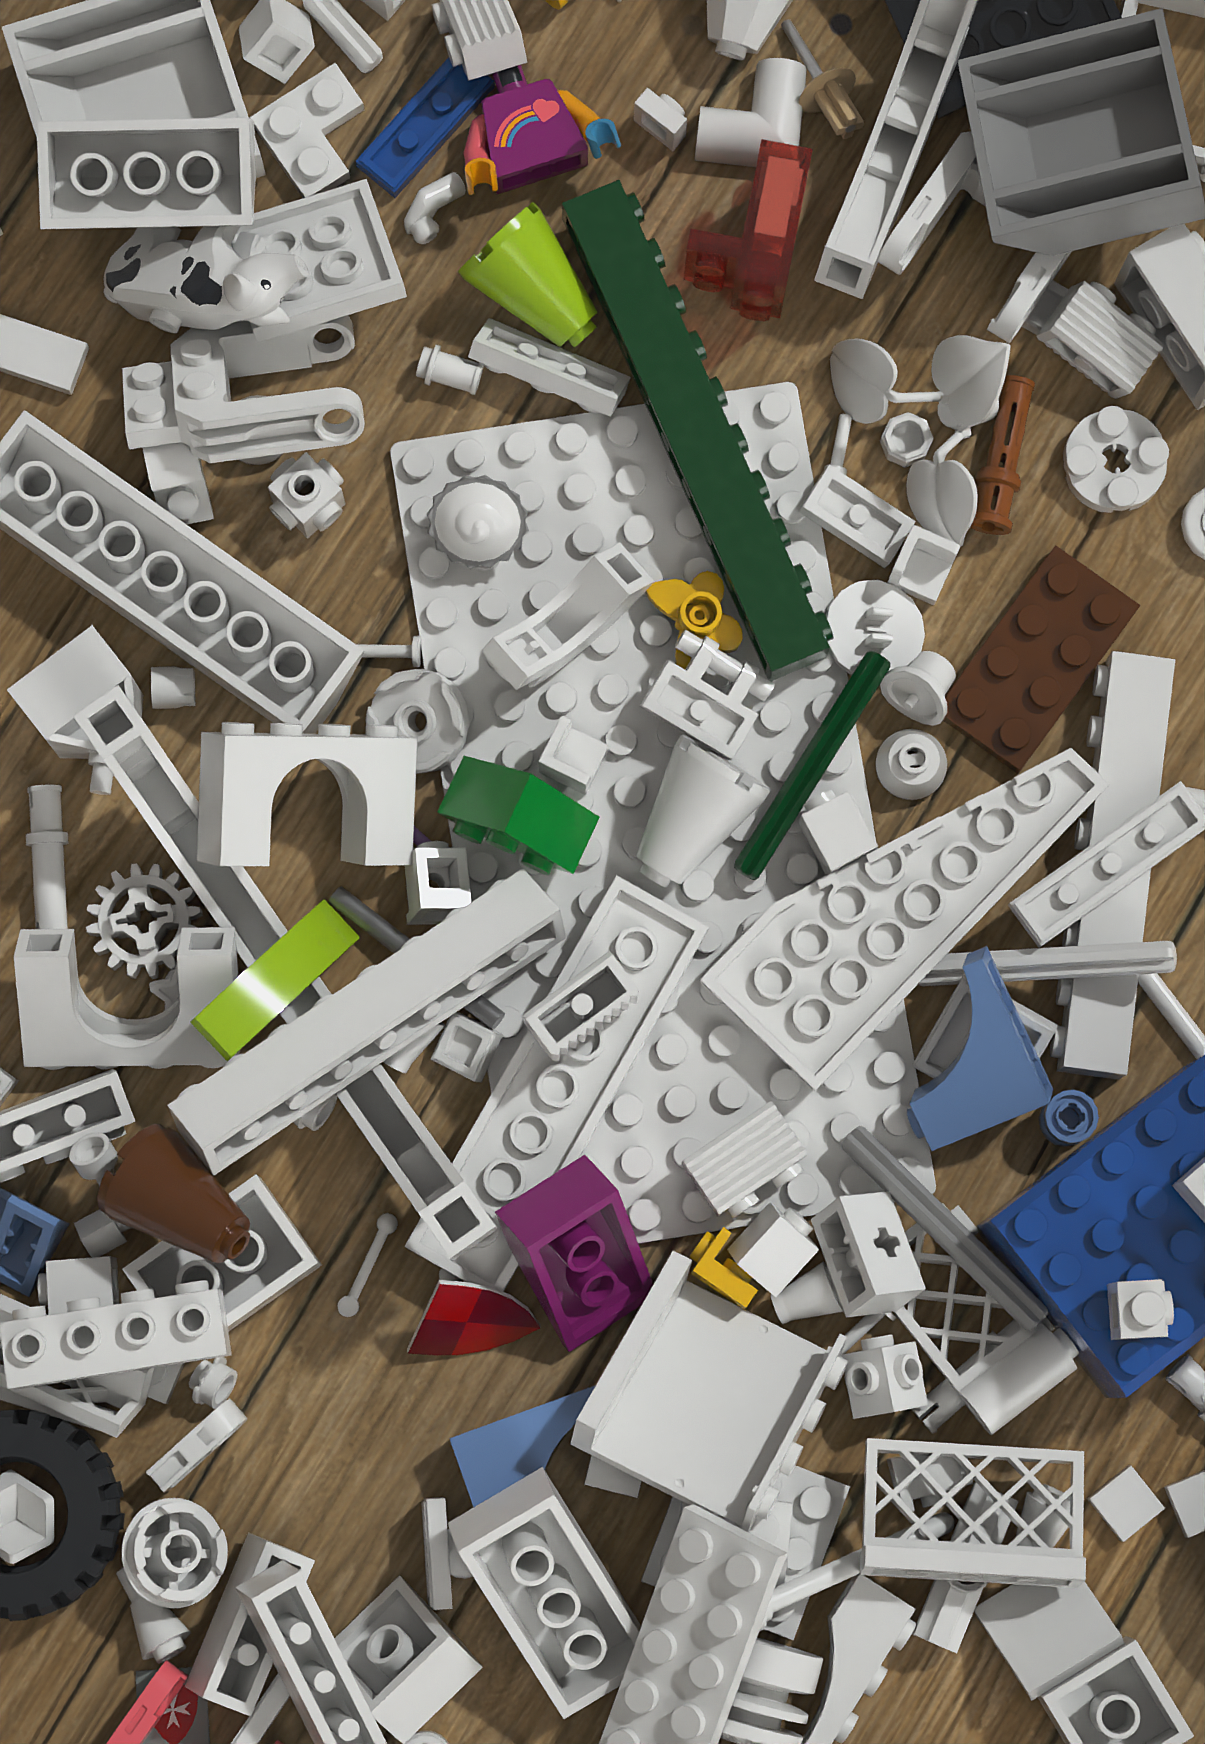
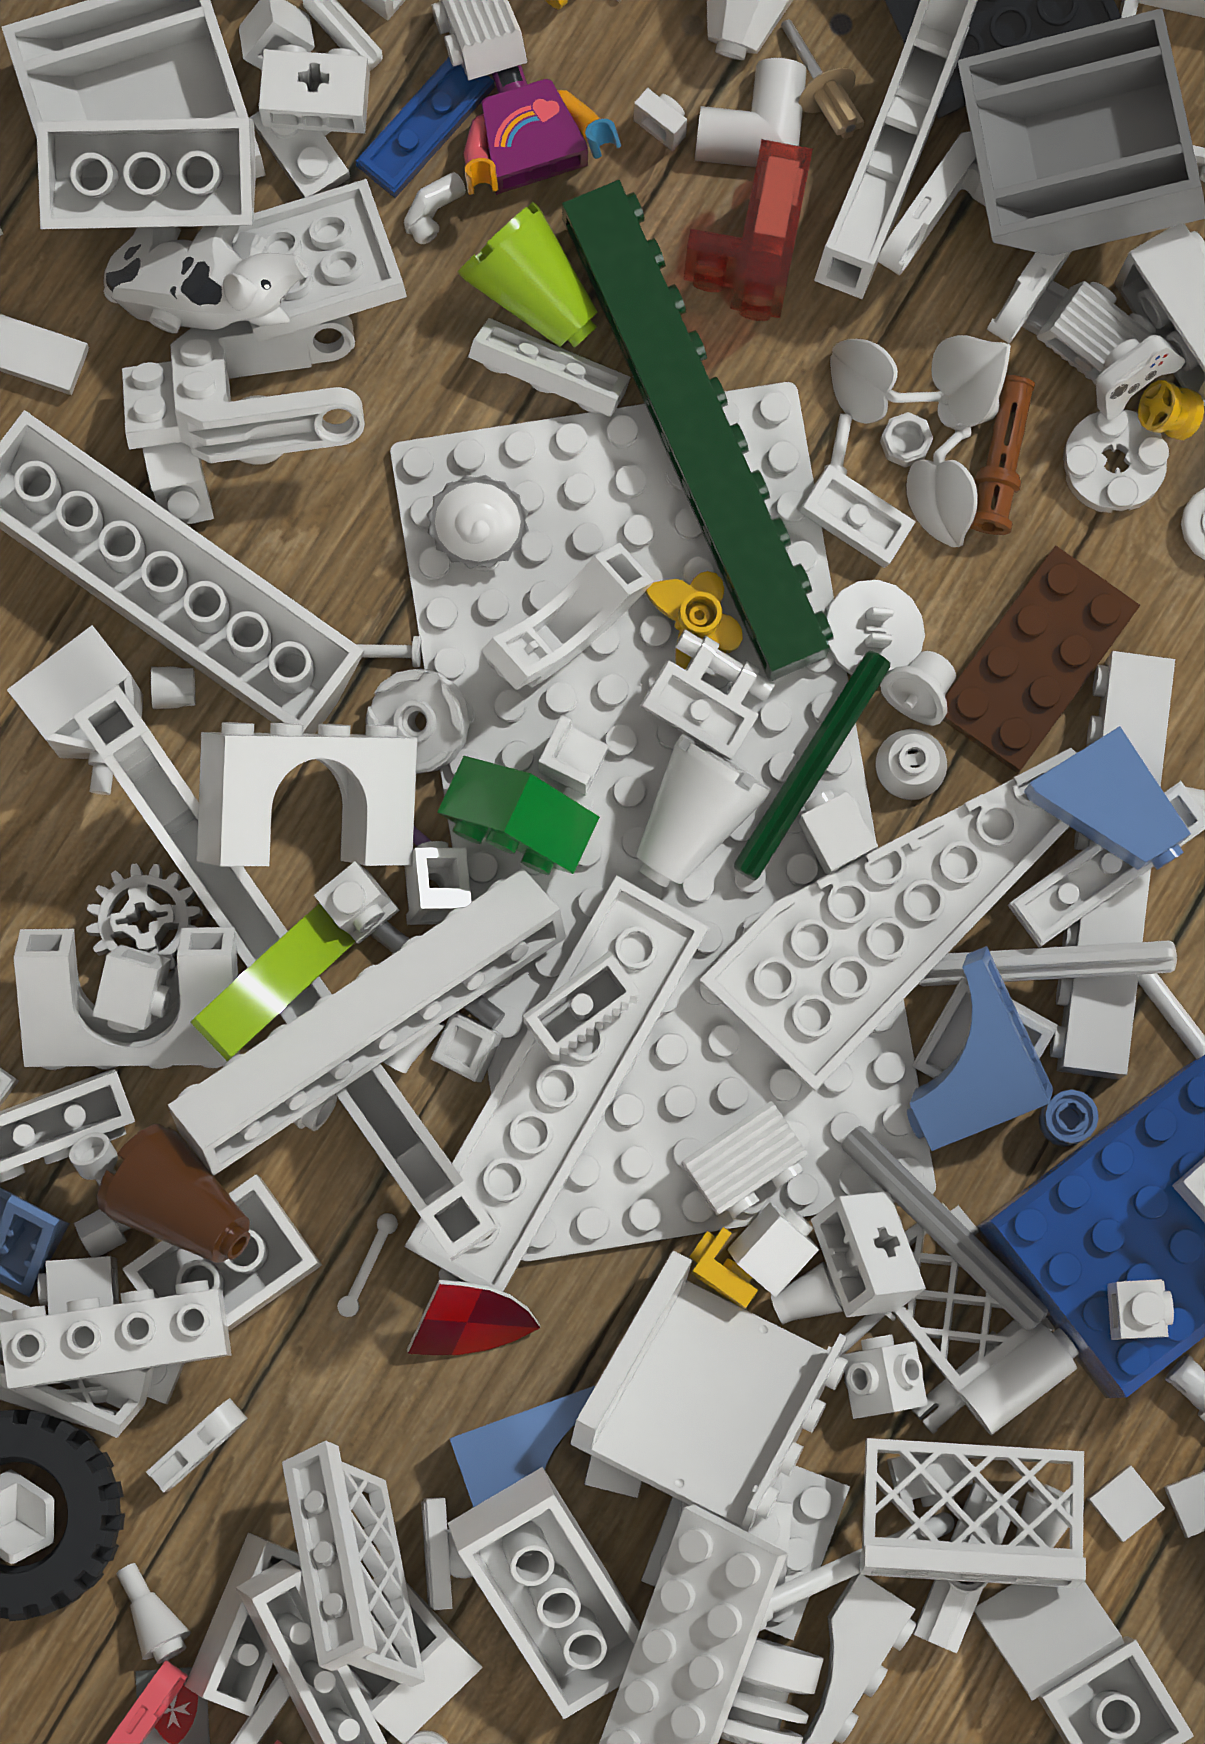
white pin [26,785,69,929] -> none
white cone [122,1498,228,1608] -> none
white plate [189,1357,237,1409] -> none
white brick [268,452,345,539] -> none
white pin [416,345,484,395] -> none
magenta slope [495,1155,653,1352] -> none
white panel [887,524,961,605] -> none
none -> white brick [93,945,172,1033]
none -> white brick [259,45,370,134]
none -> white fence [282,1441,425,1687]
none -> white brick [314,861,400,944]
none -> medium blue slope [1024,726,1191,870]
none -> white piece [1096,335,1185,420]
none -> yellow wheel [1138,380,1204,440]

